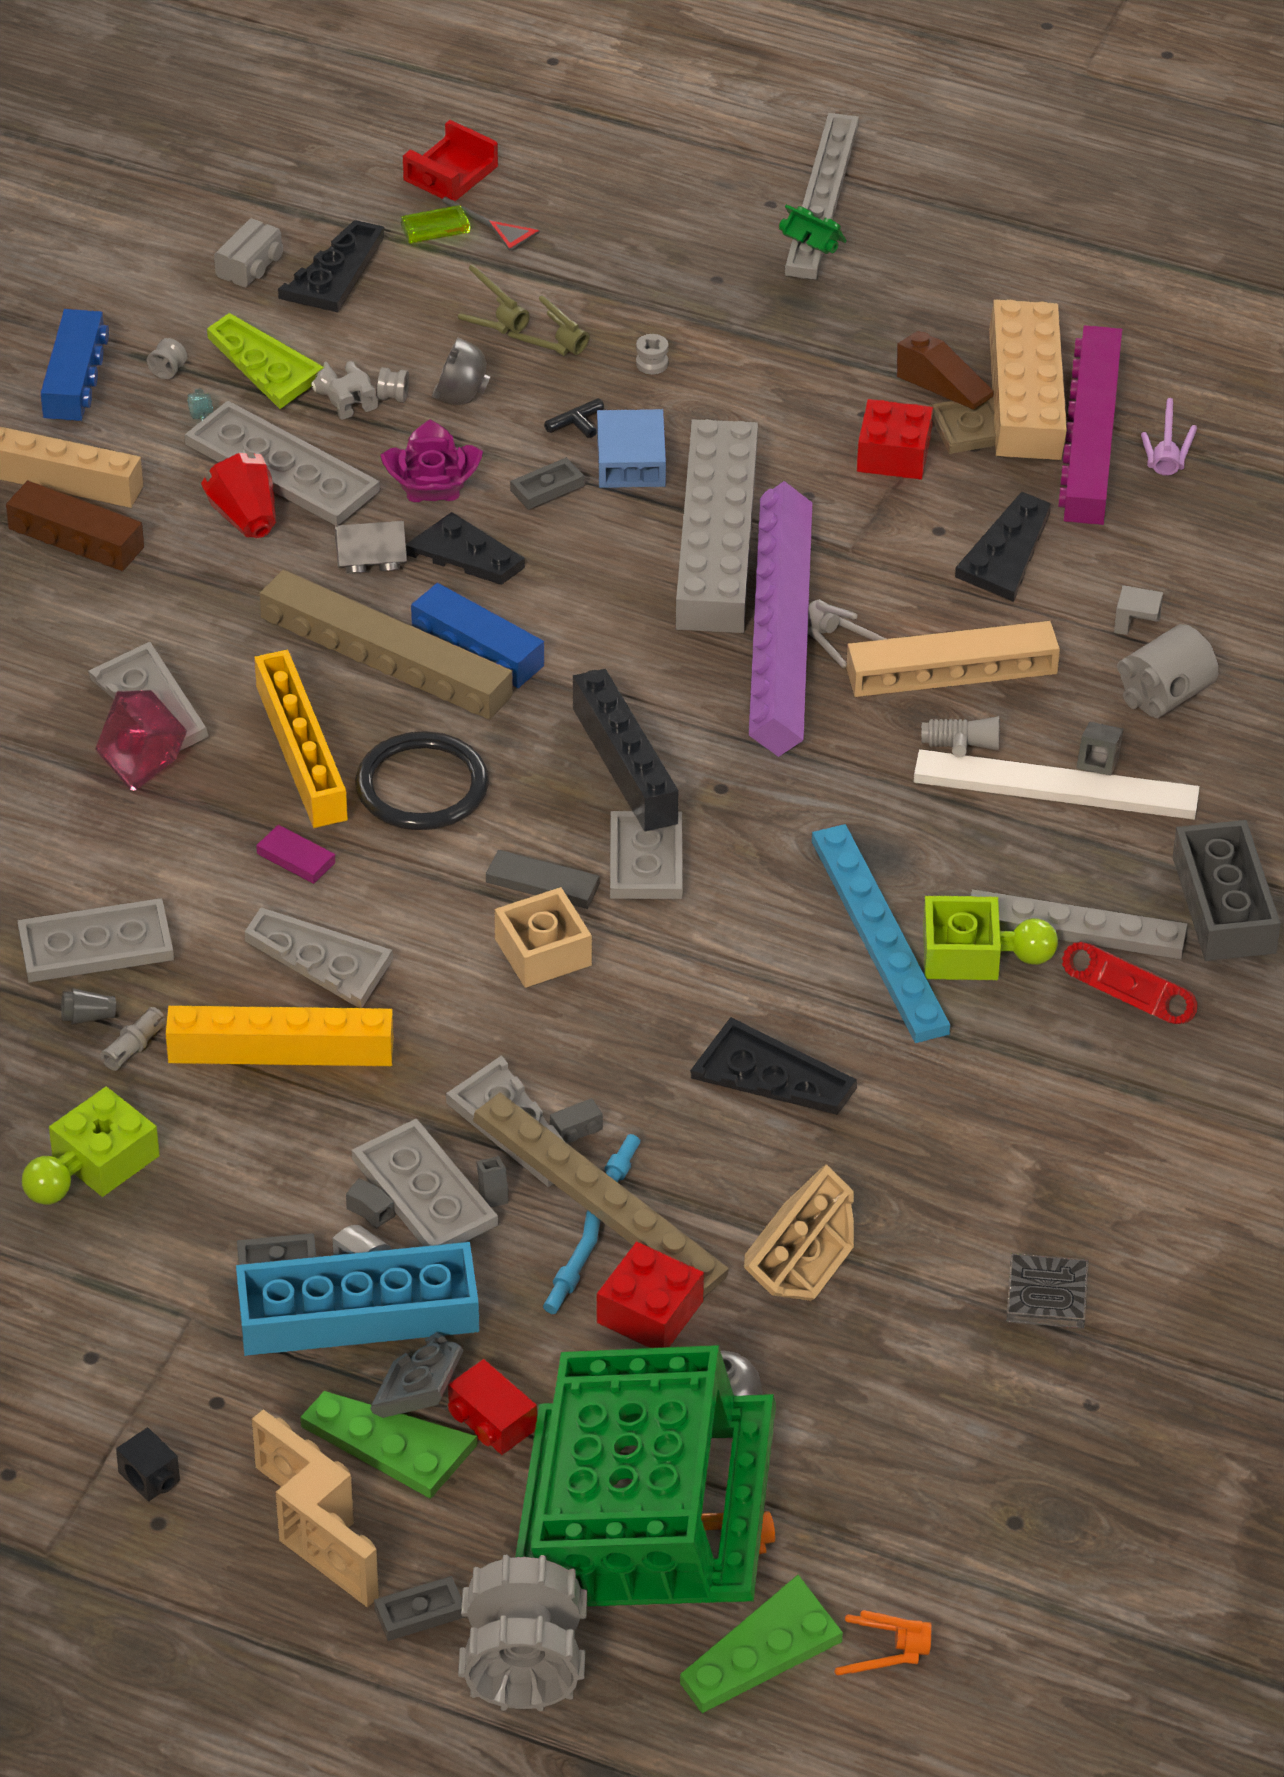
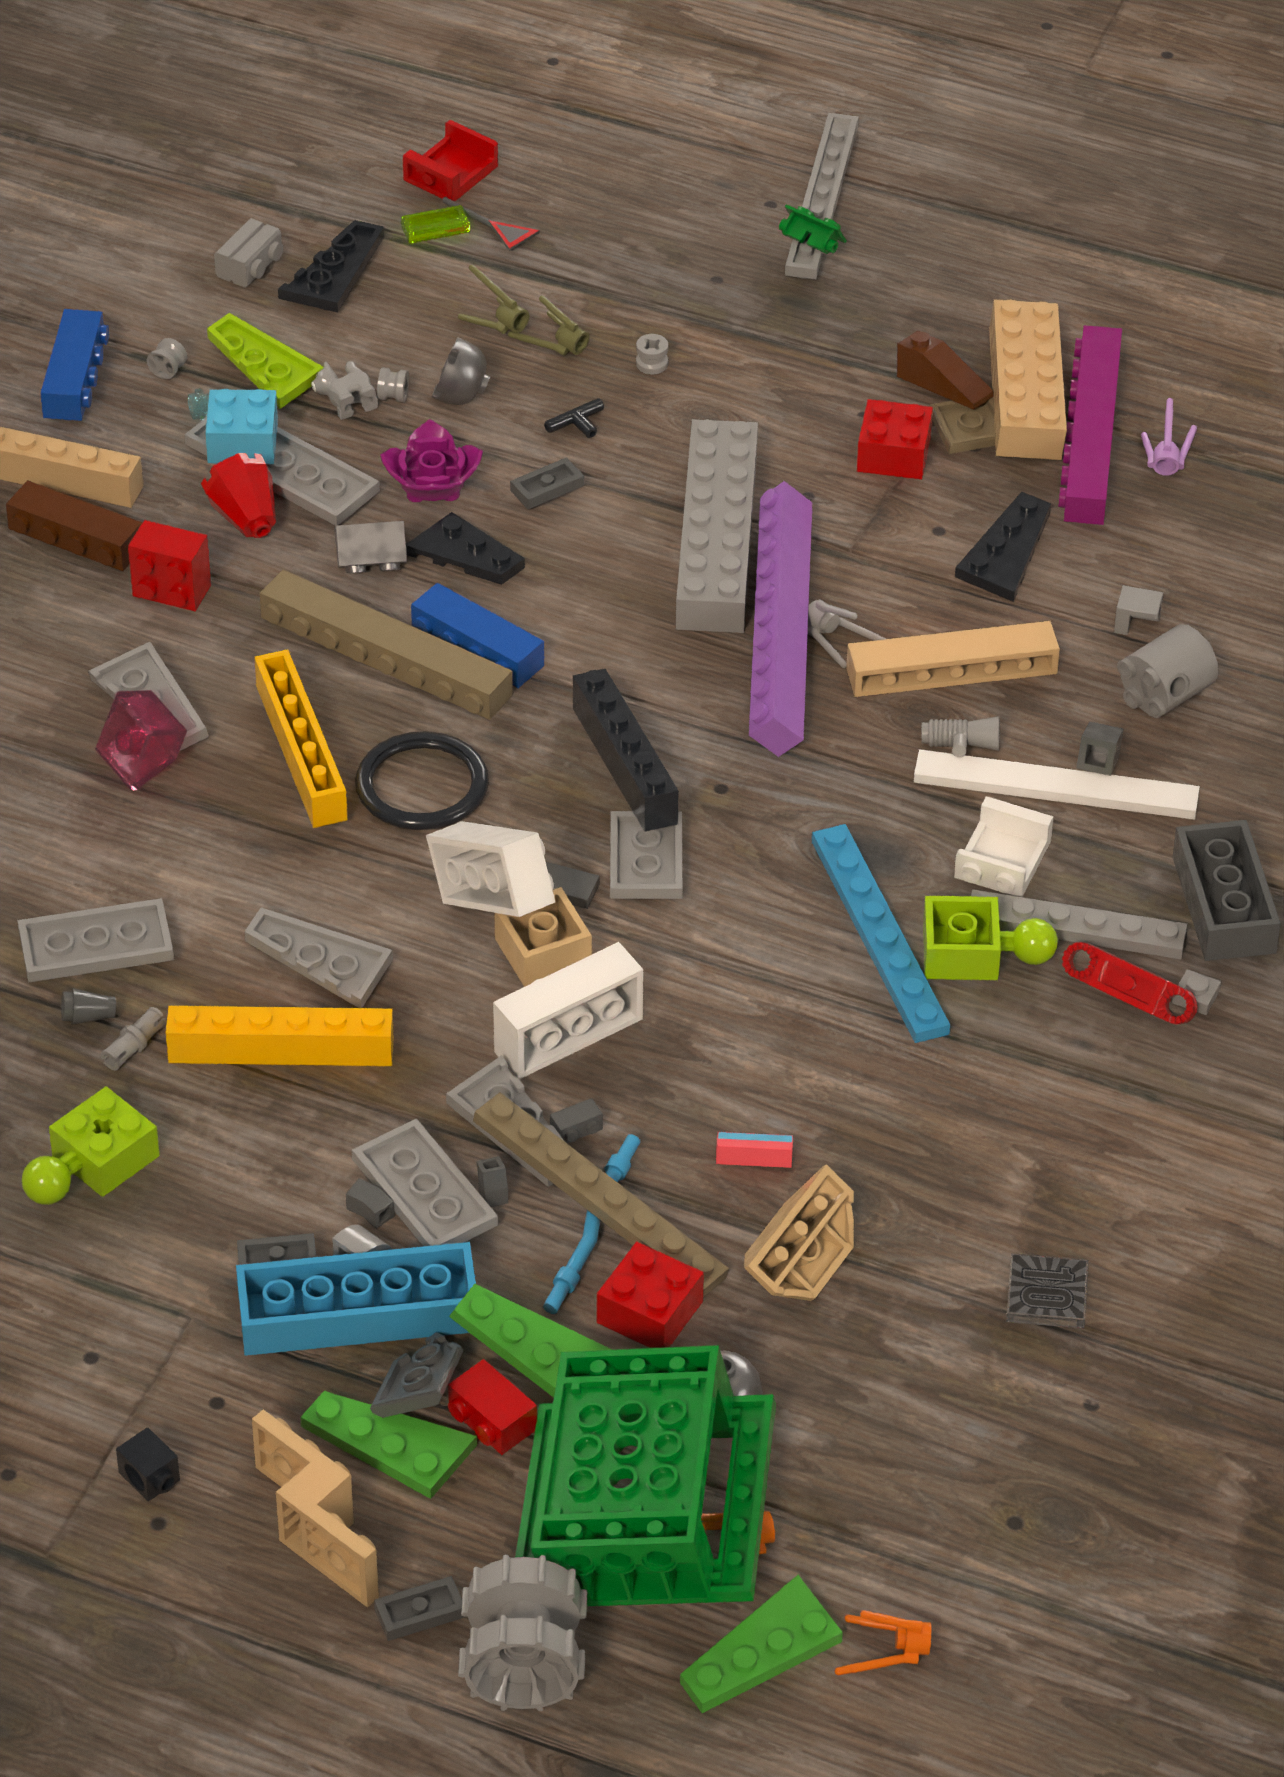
magenta tile [256,824,336,884] -> none
medium blue brick [597,409,666,488] -> none
black wing [690,1017,857,1115] -> none
none -> red brick [128,520,211,612]
none -> medium azure brick [205,389,278,464]
none -> white brick [426,821,555,917]
none -> bright green wing [449,1283,612,1398]
none -> white brick [493,942,643,1079]
none -> coral slope [716,1132,793,1168]
none -> white panel [954,796,1053,897]
none -> light grey plate [1172,969,1221,1015]

